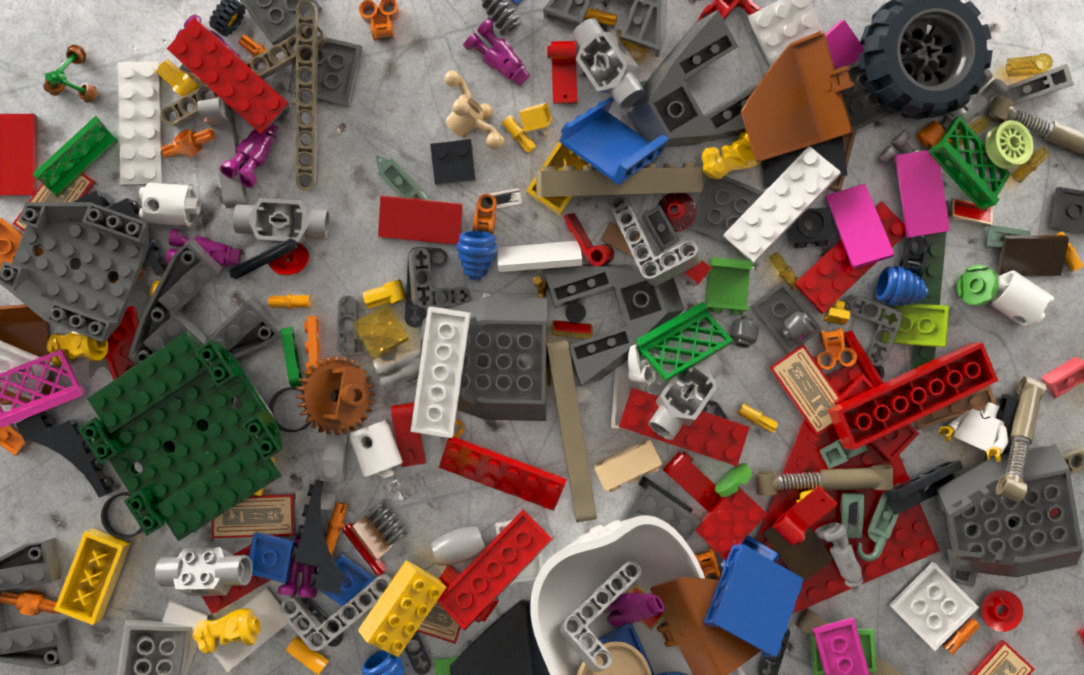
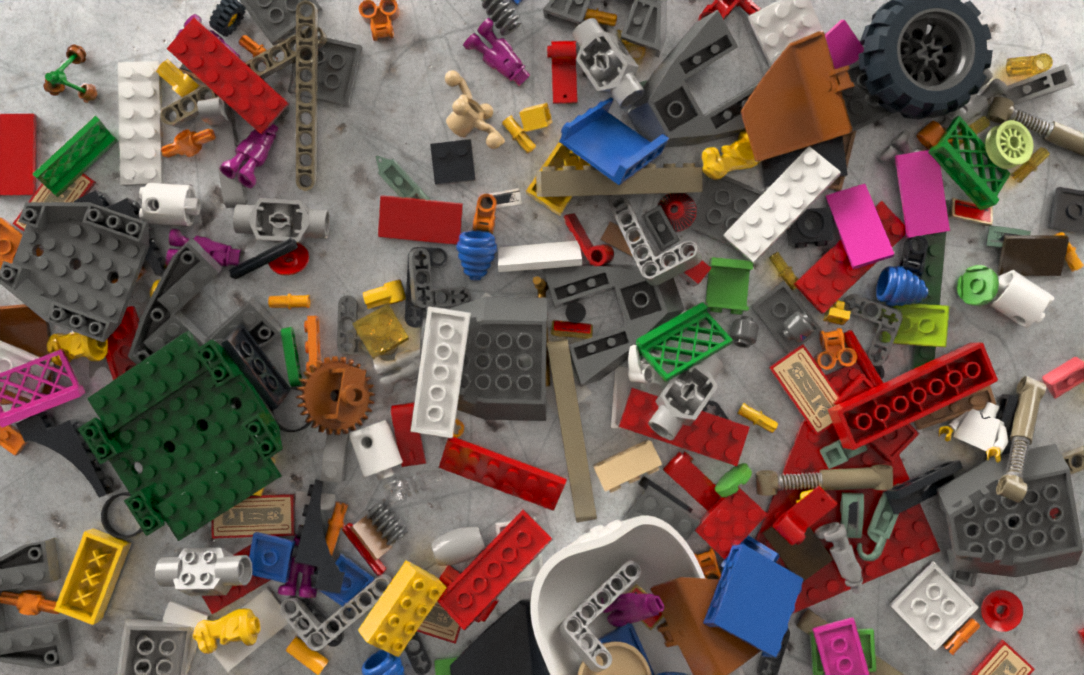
none -> black tile [220,323,291,411]

